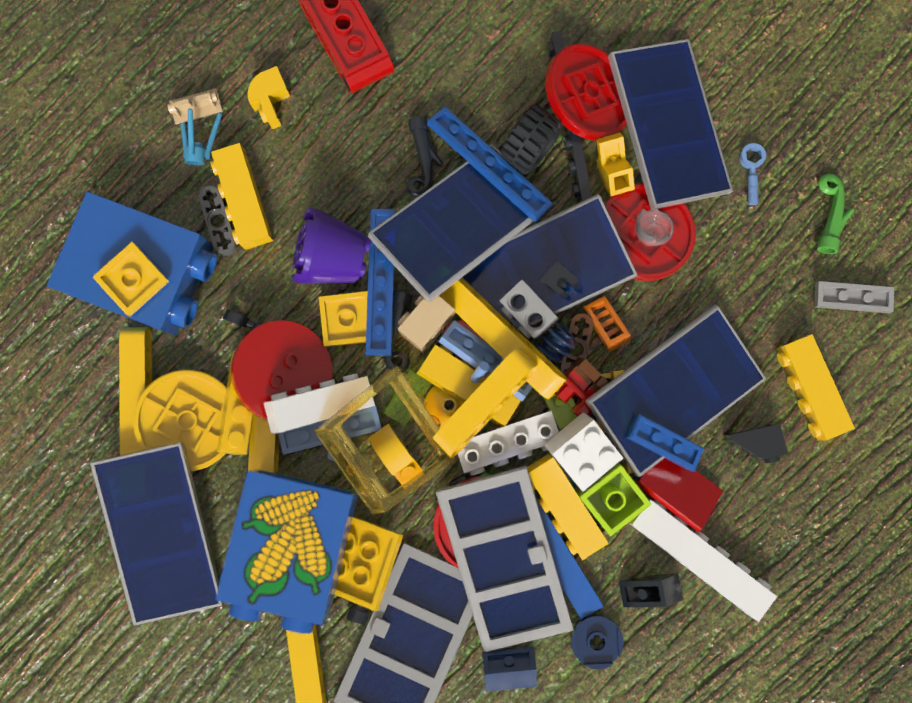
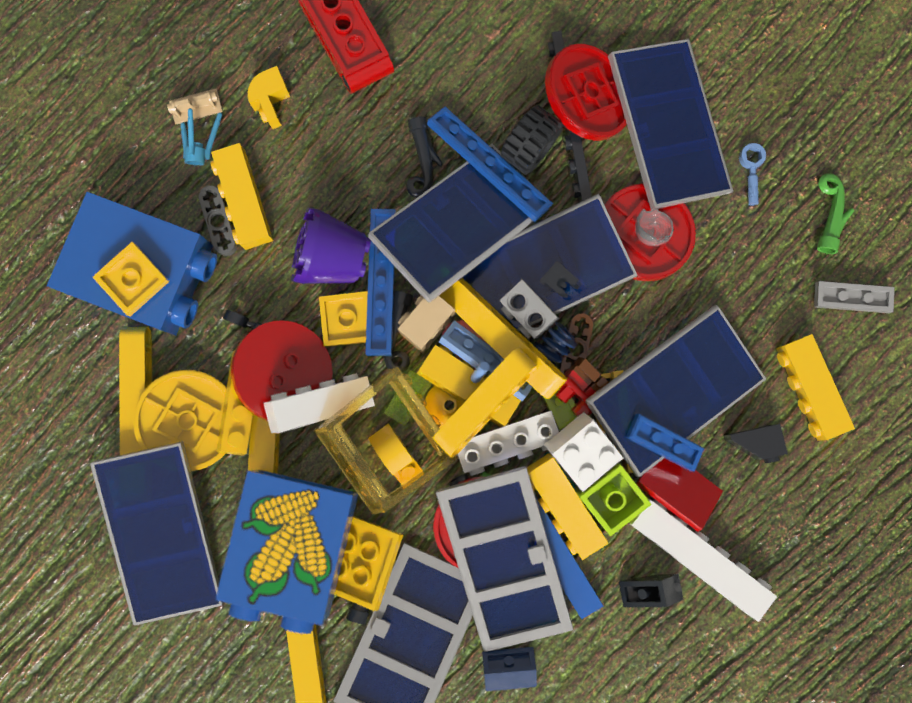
medium blue plate [278,405,382,461] -> none
dark blue plate [570,614,624,669] -> none
orange slope [583,295,631,353] -> none
yellow brick [596,133,635,196] -> none

